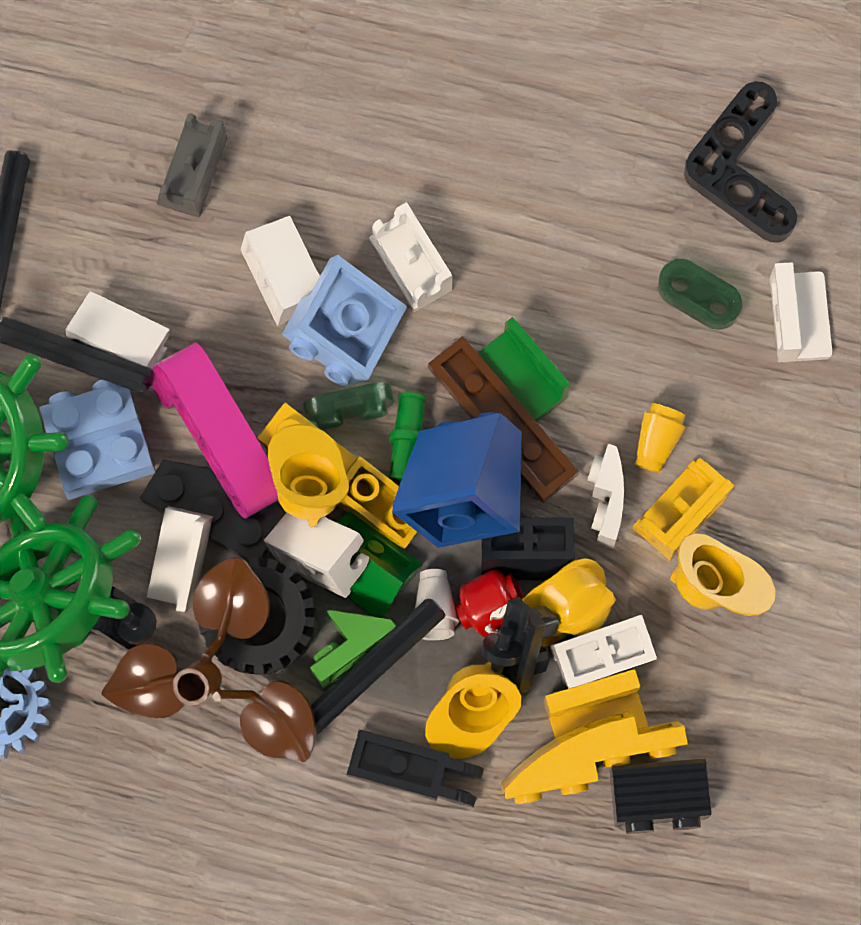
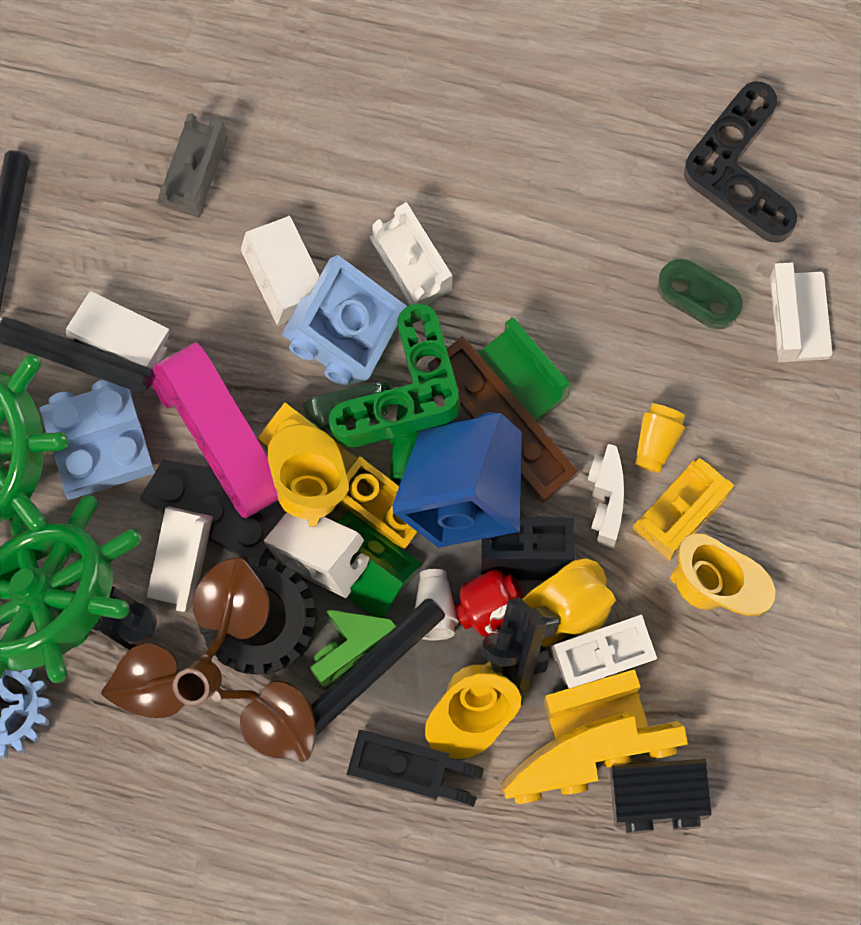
none -> green beam [329,304,461,448]

